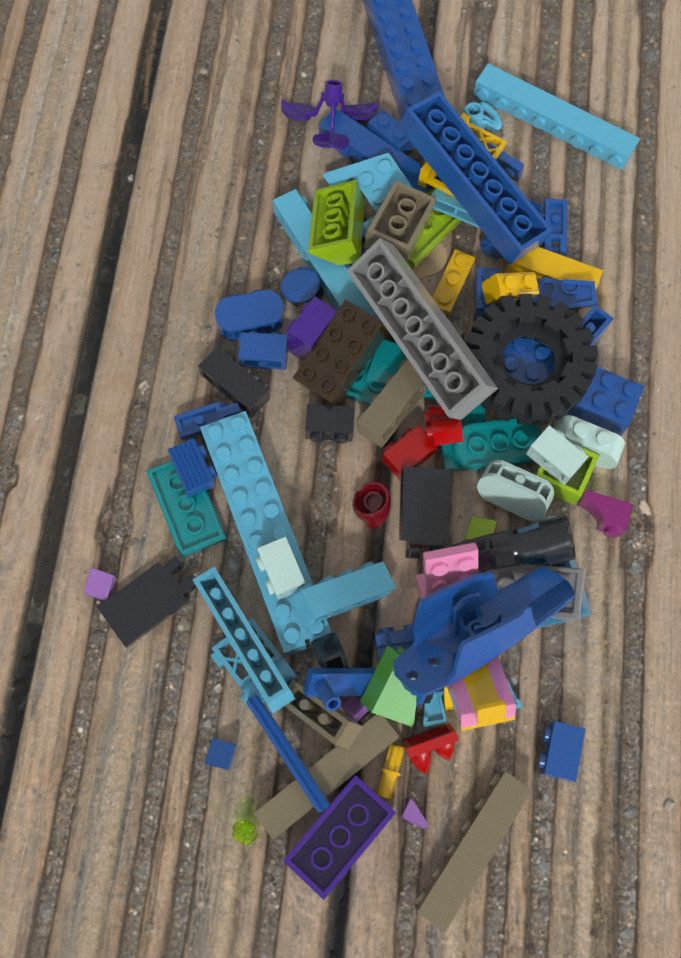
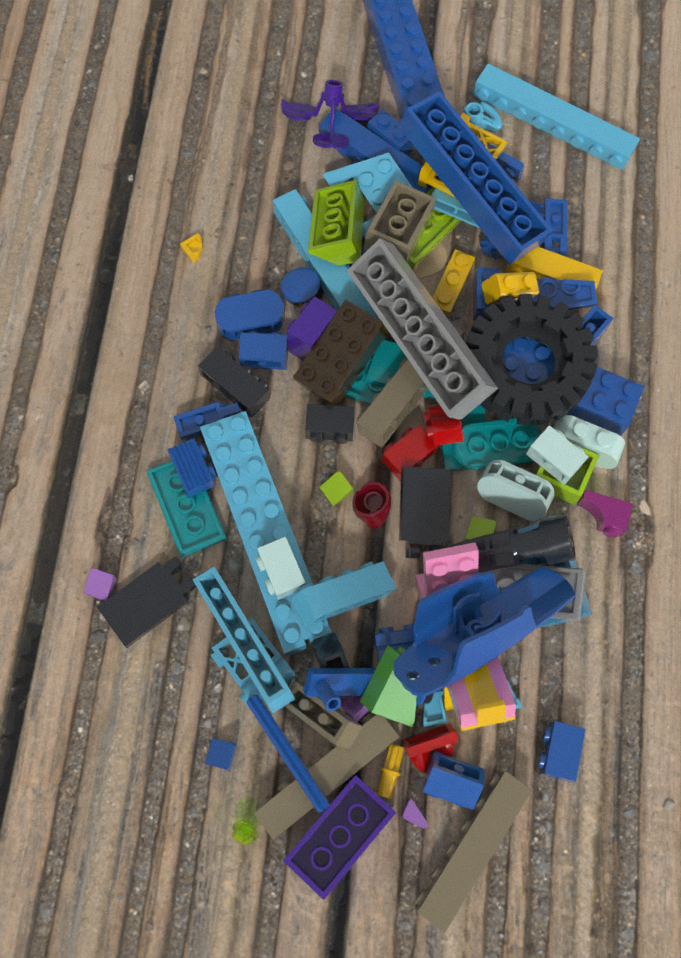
none -> yellow tile [180,233,203,263]
none -> lime slope [319,470,353,507]
none -> blue brick [423,752,485,810]

